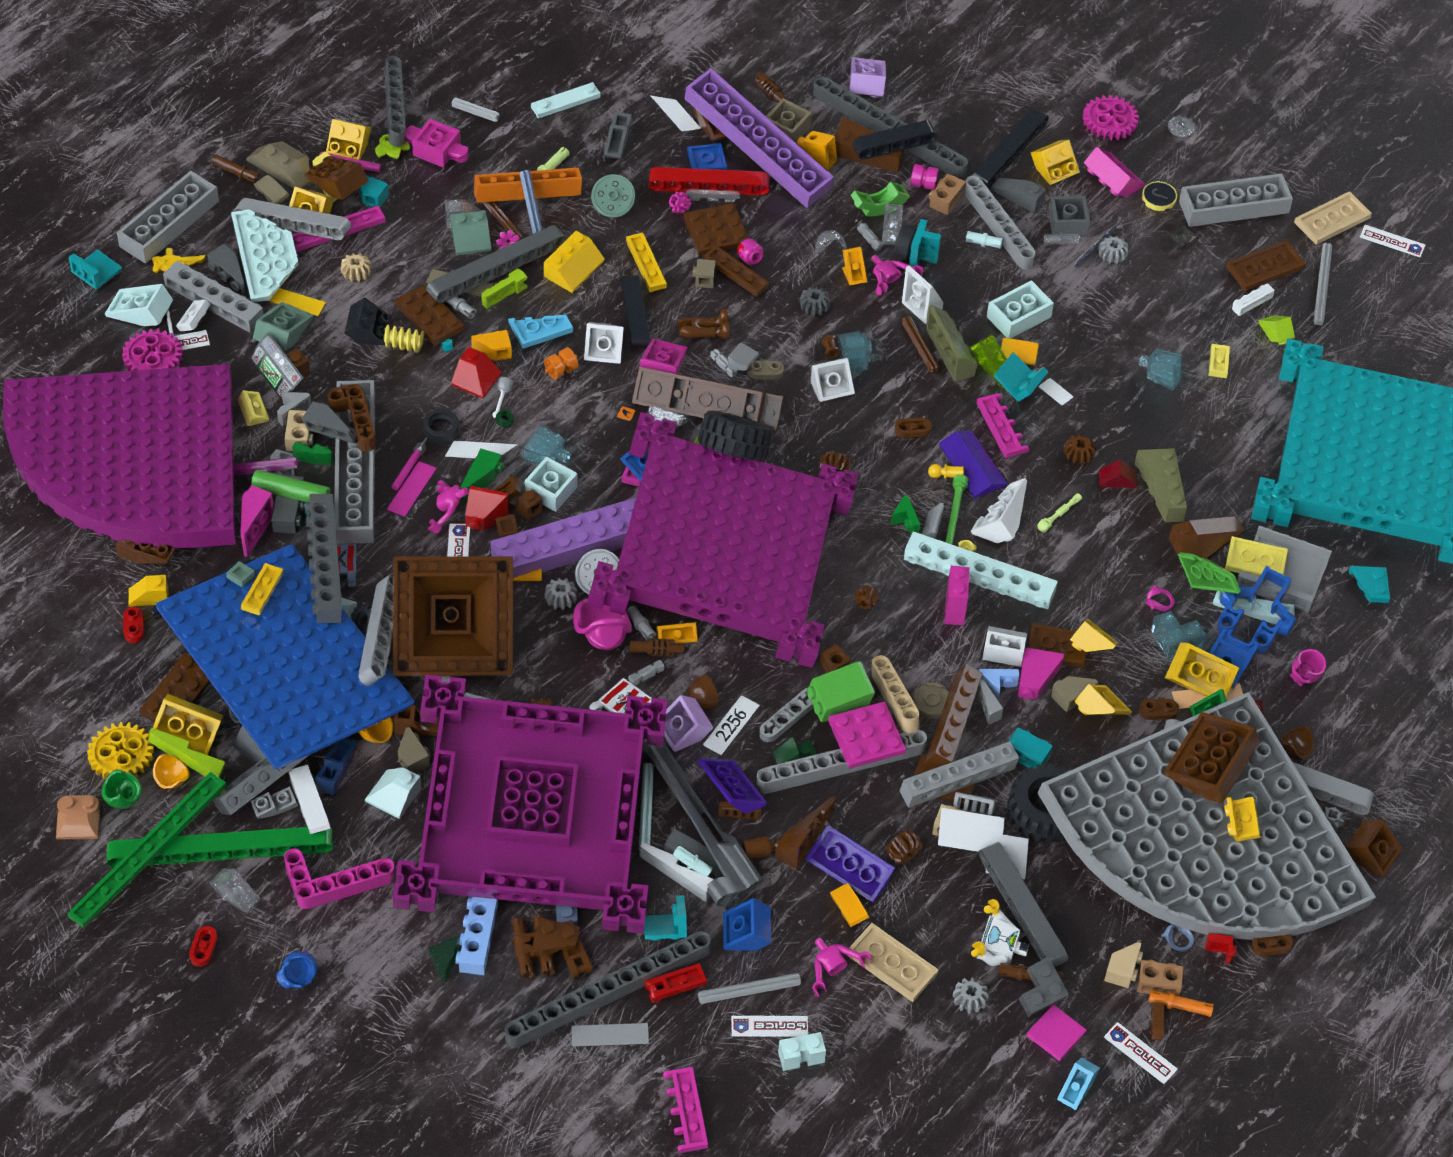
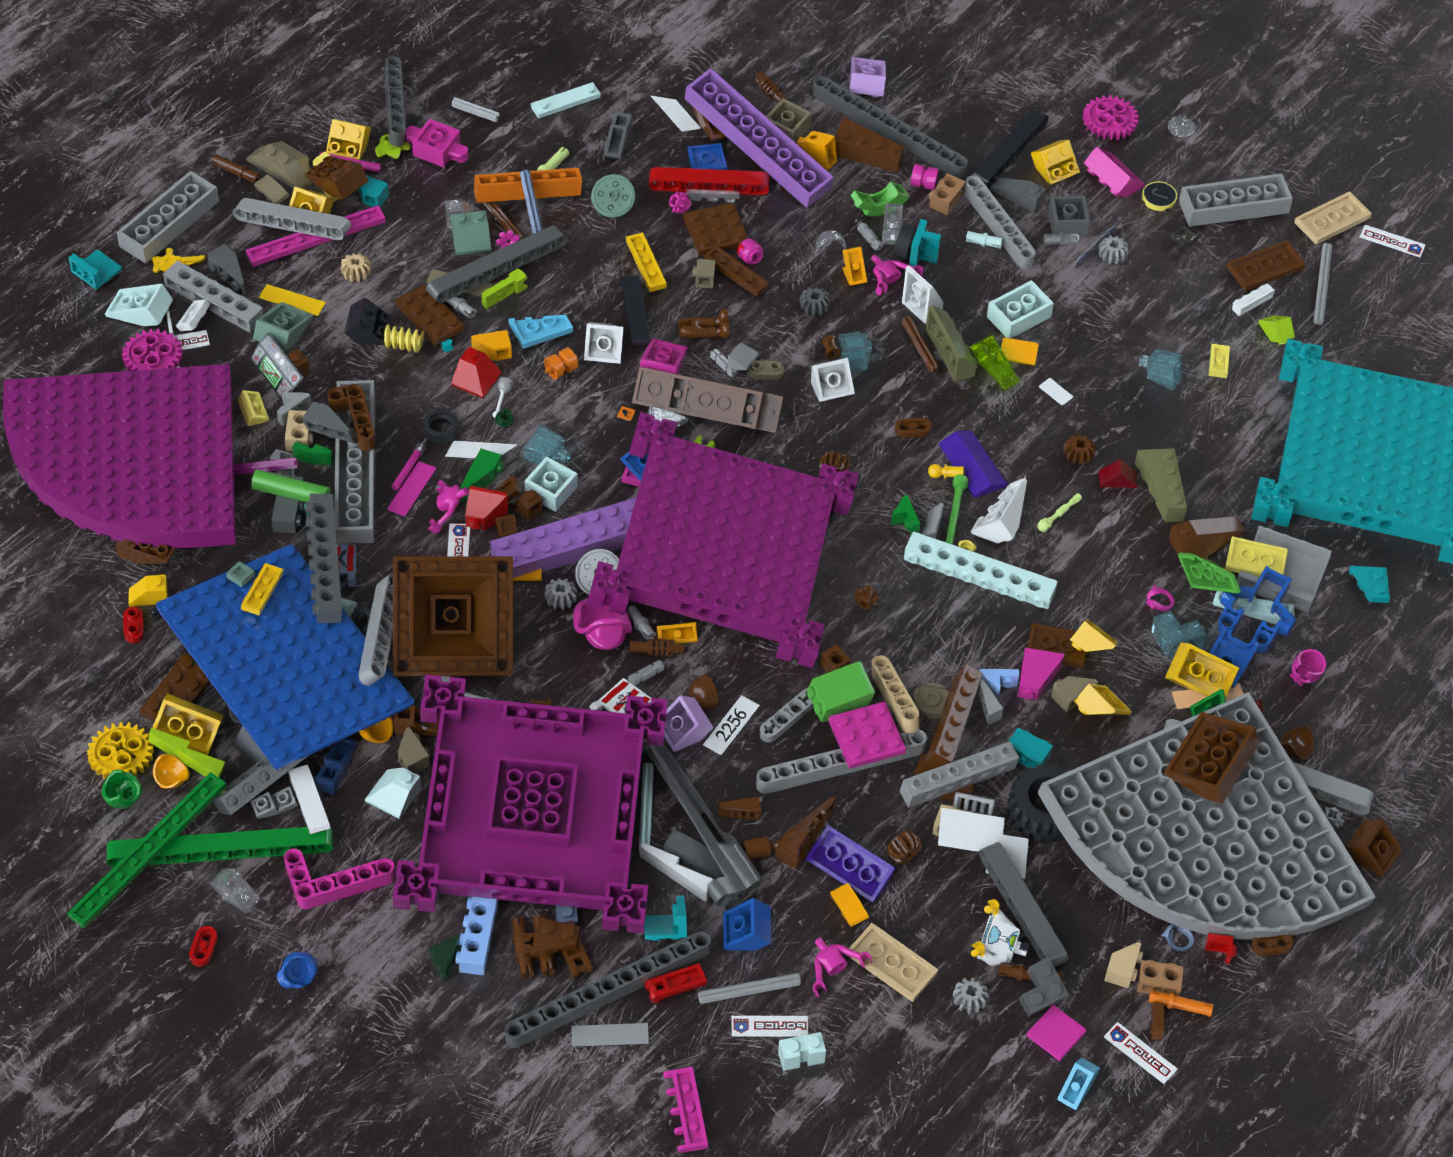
nougat slope [56,795,101,839] -> none
light aqua plate [231,210,298,303] -> none
dark pink slope [241,485,274,557] -> none
yellow slope [543,231,605,293] -> none
light aqua axle [673,846,712,876] -> none
dark purple slope [697,758,767,814] -> none
black tyre [698,410,773,461] -> none
dark green slope [773,737,817,764] -> none
black beam [852,120,938,160] -> none
dark pink brick [944,565,970,626] -> none
dark pink hinge [977,393,1029,458] -> none
white slope [982,626,1027,667] -> none
teal bracket [994,353,1048,402] -> none
reddish brown plate [1139,699,1179,720] -> none
yellow bracket [1224,797,1261,842] -> none

